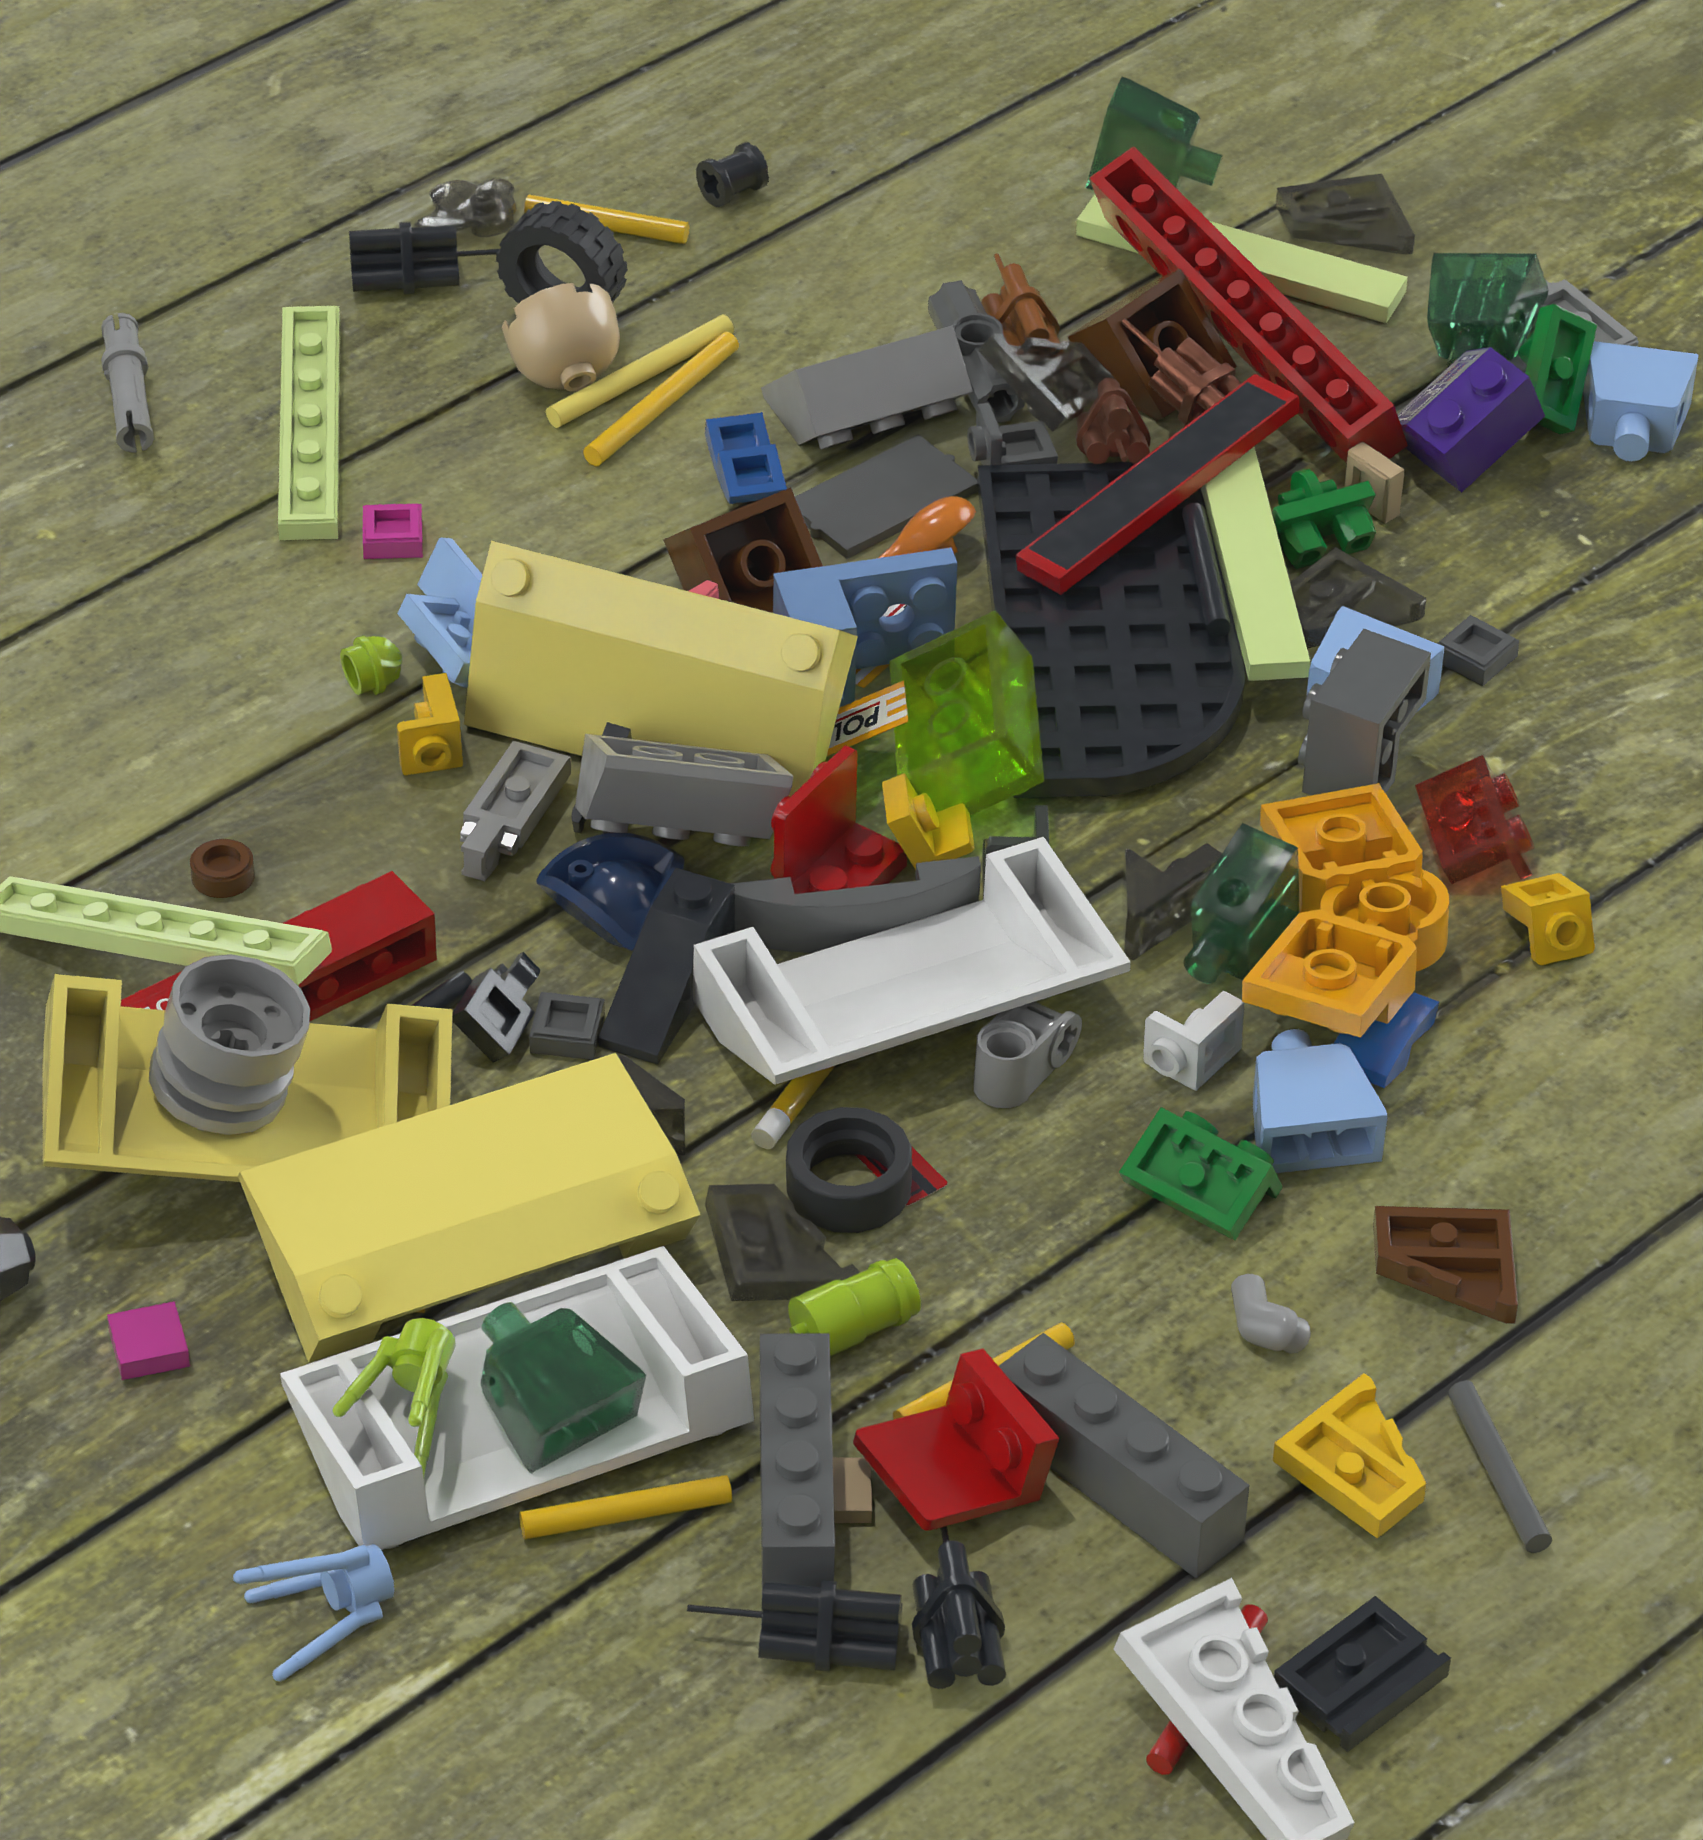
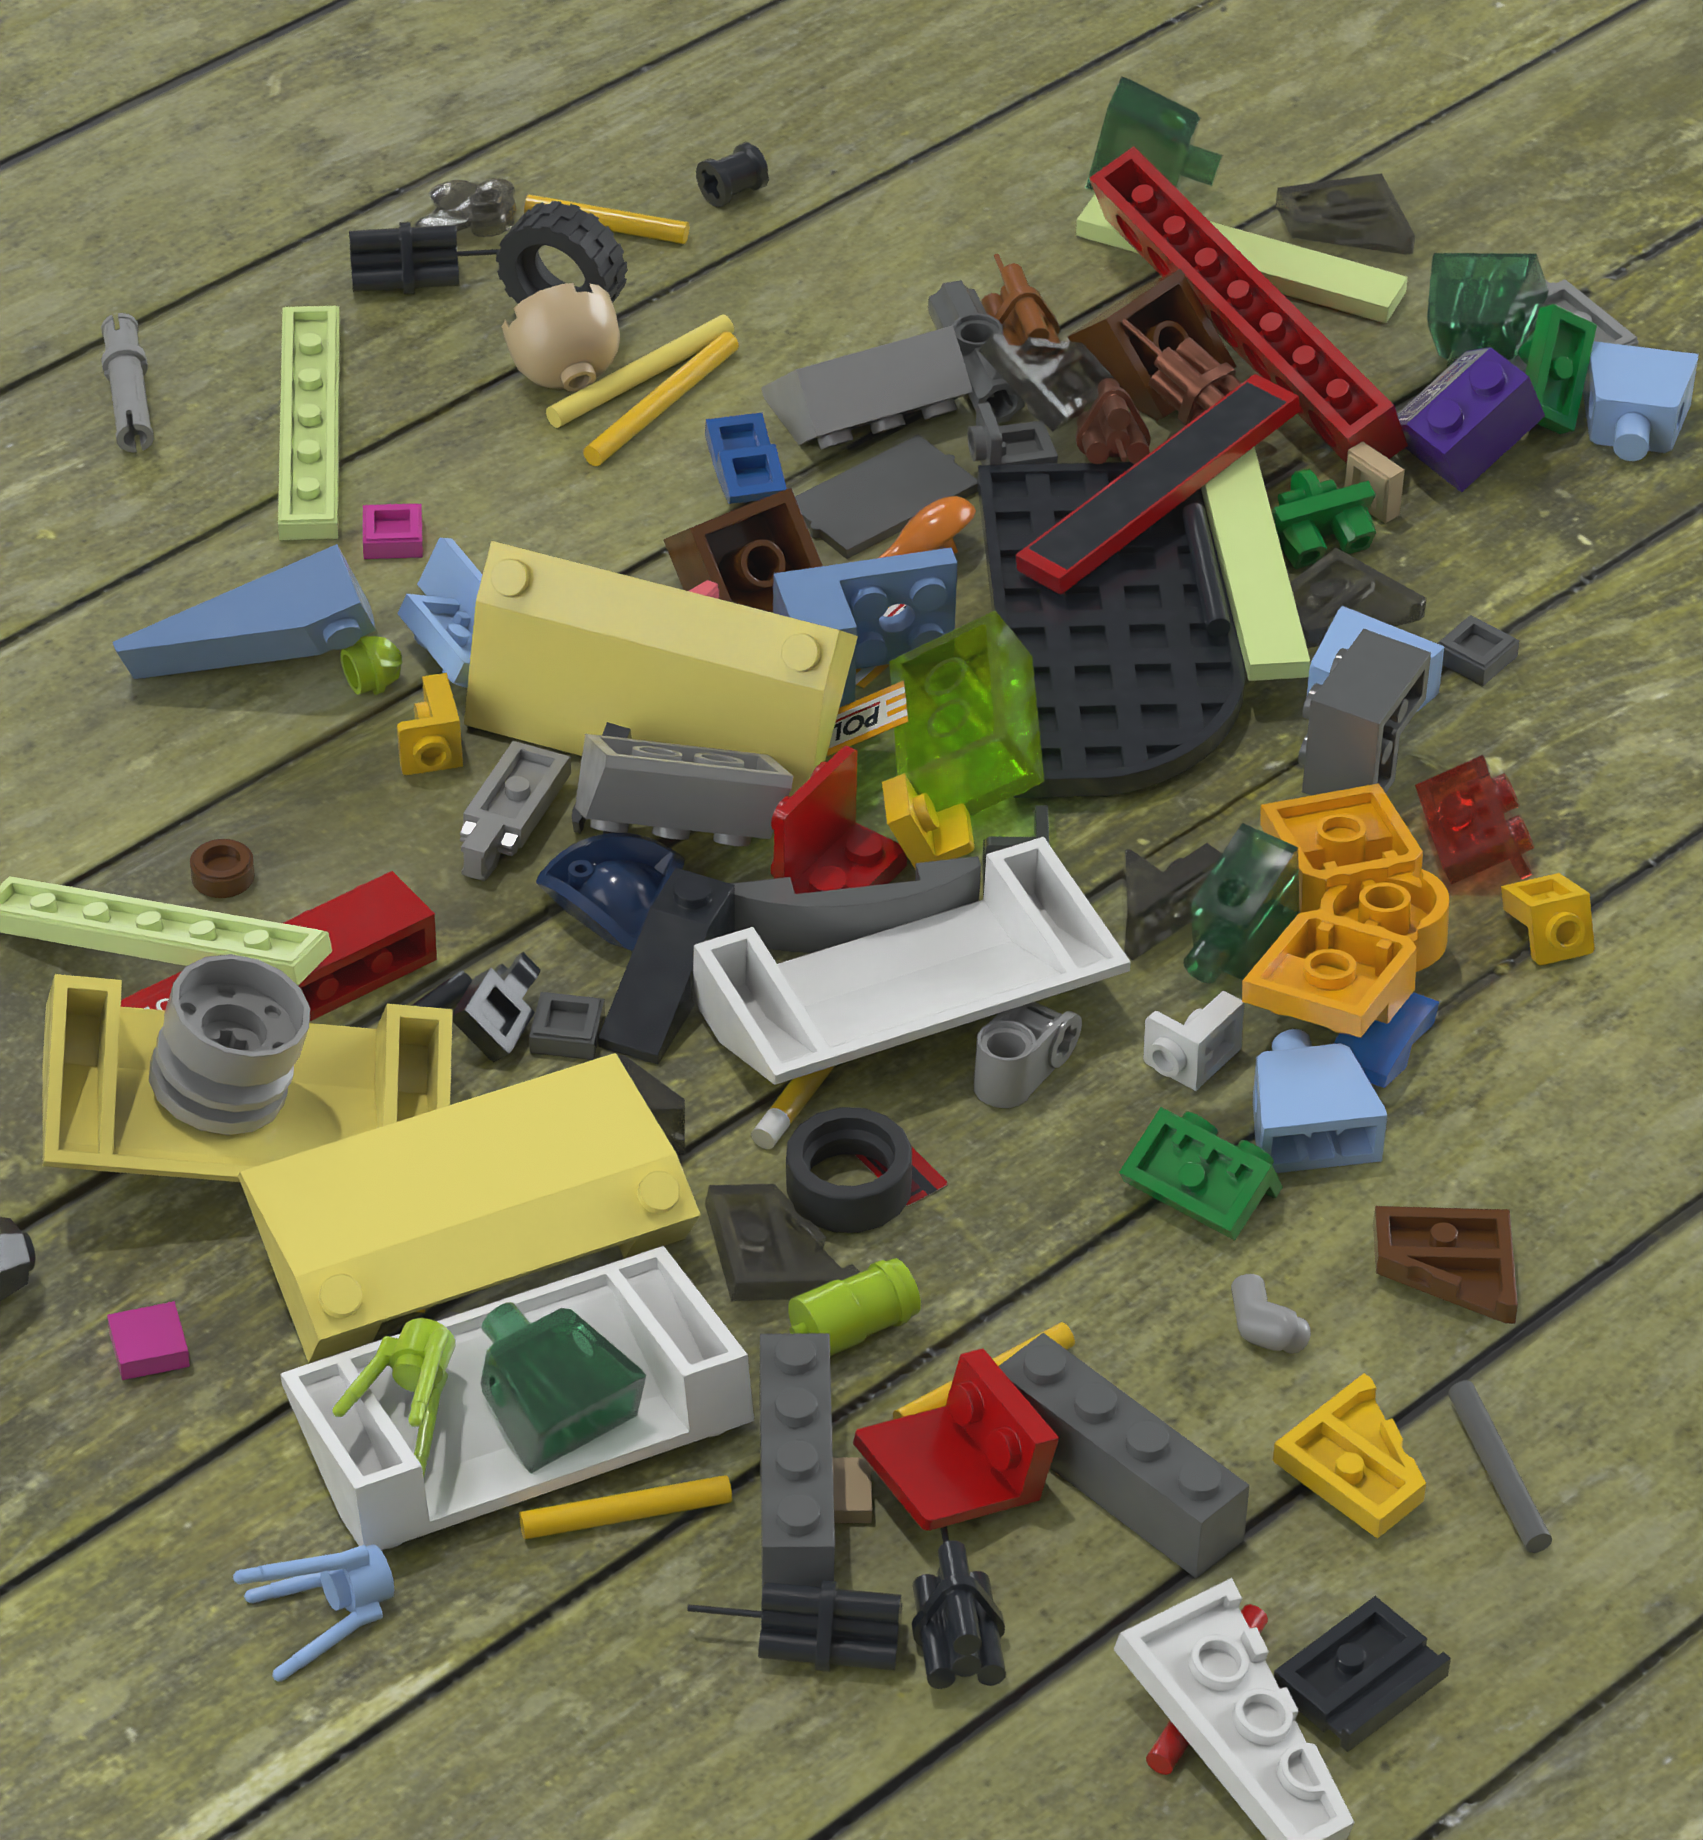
none -> medium blue wedge [113,544,376,679]

